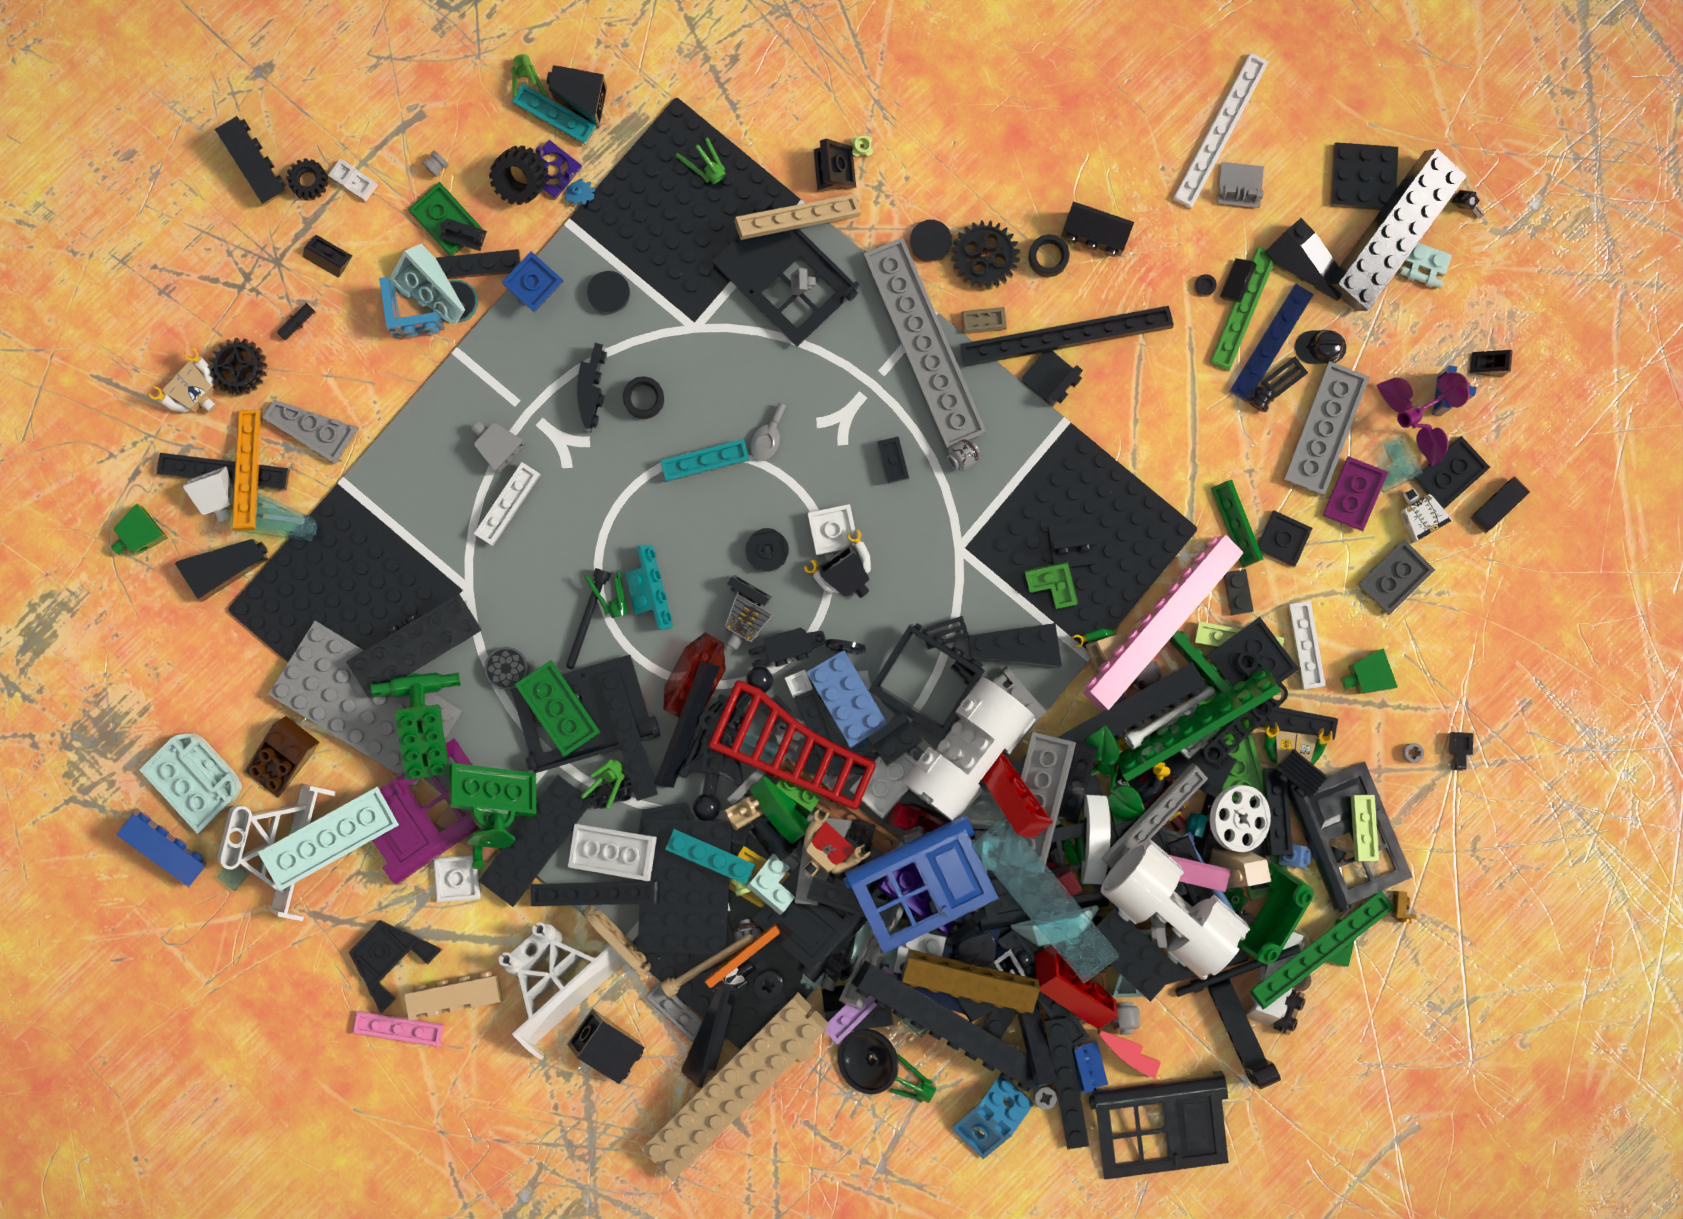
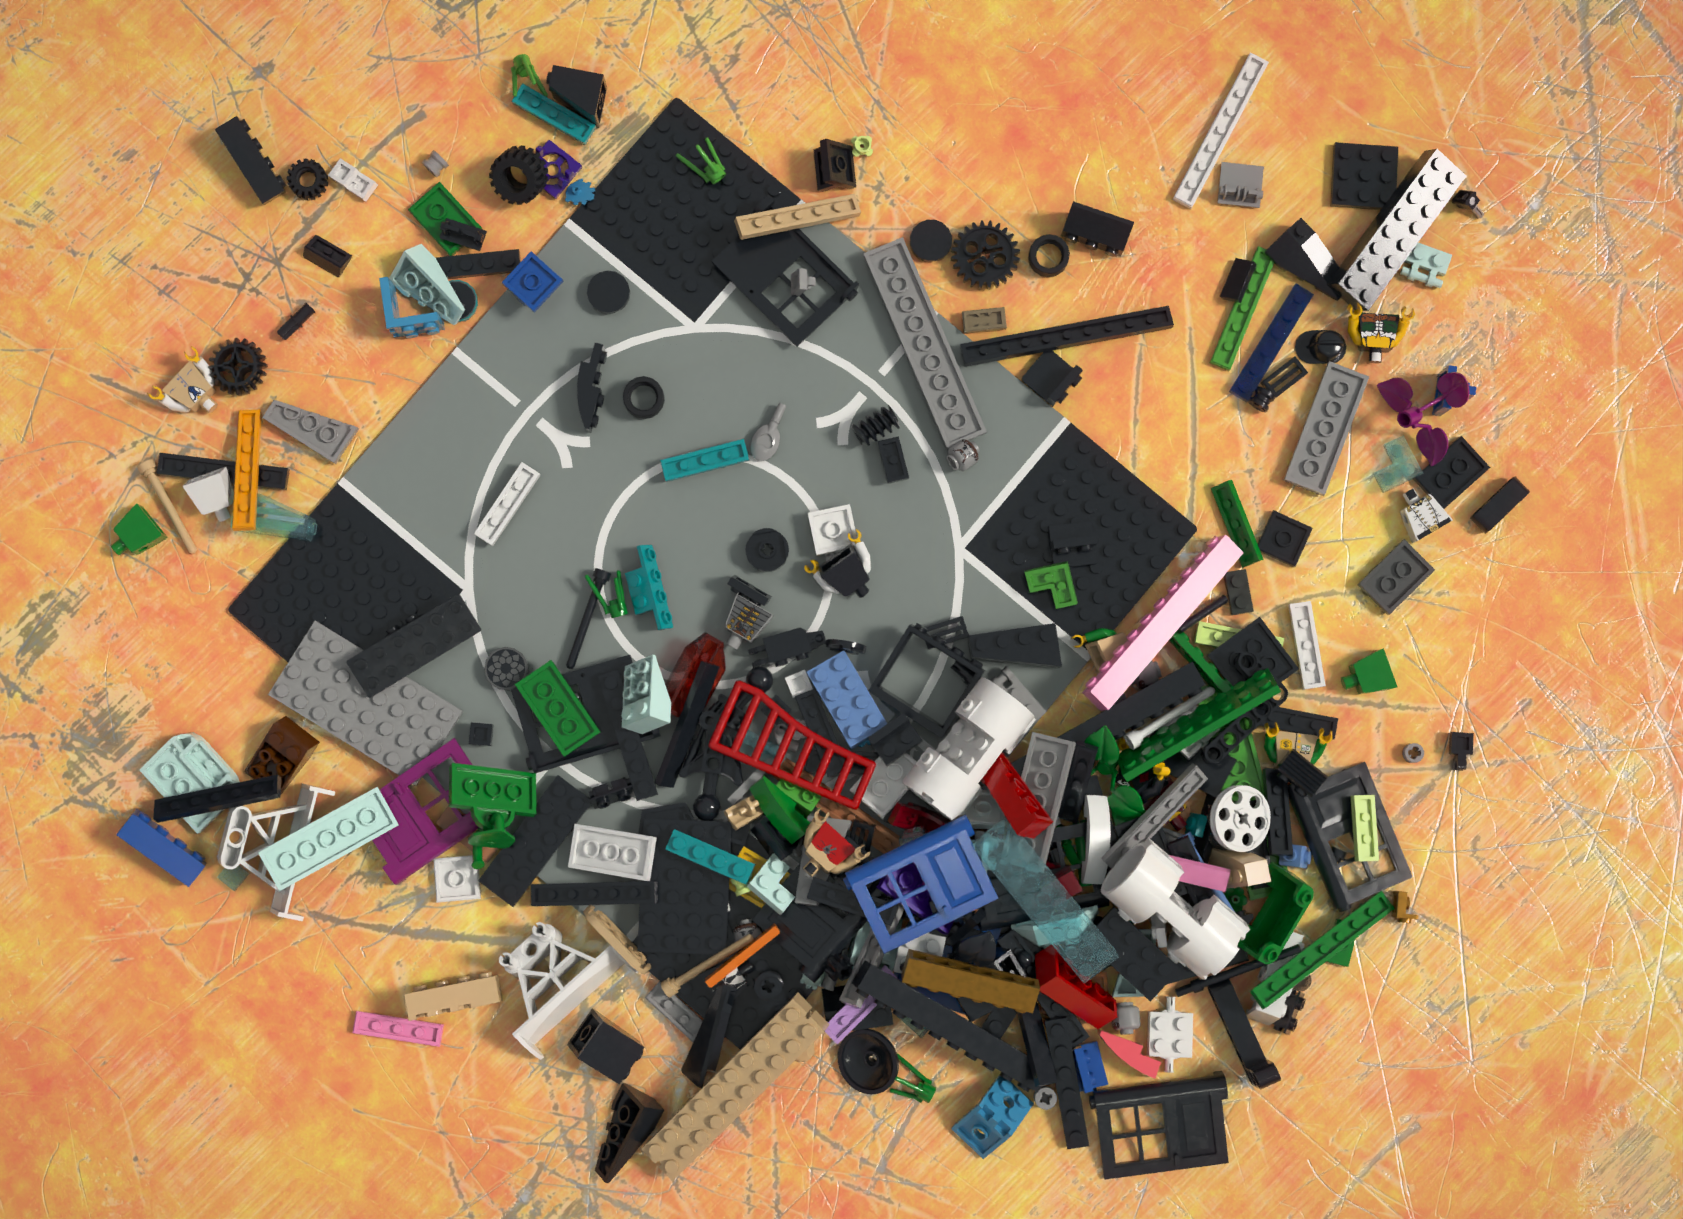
black slope [175,539,269,601] -> none
black wing [349,920,442,1013] -> none
green plate [371,672,461,780] -> none
light grey torso [471,421,526,474] -> none
bright green plant [581,759,625,809] -> none
black tile [1194,274,1217,297] -> none
magenta tile [1323,456,1388,532] -> none
black slope [1470,349,1513,377] -> none
none -> tan piece [137,459,197,554]
none -> black plate [153,774,281,823]
none -> black plate [469,722,494,746]
none -> black wedge [595,1083,664,1183]
none -> light aqua slope [621,654,671,734]
none -> black piece [851,405,900,446]
none -> white plate [1147,996,1193,1073]
none -> black bar [1177,595,1228,634]
none -> torso [1347,303,1415,364]

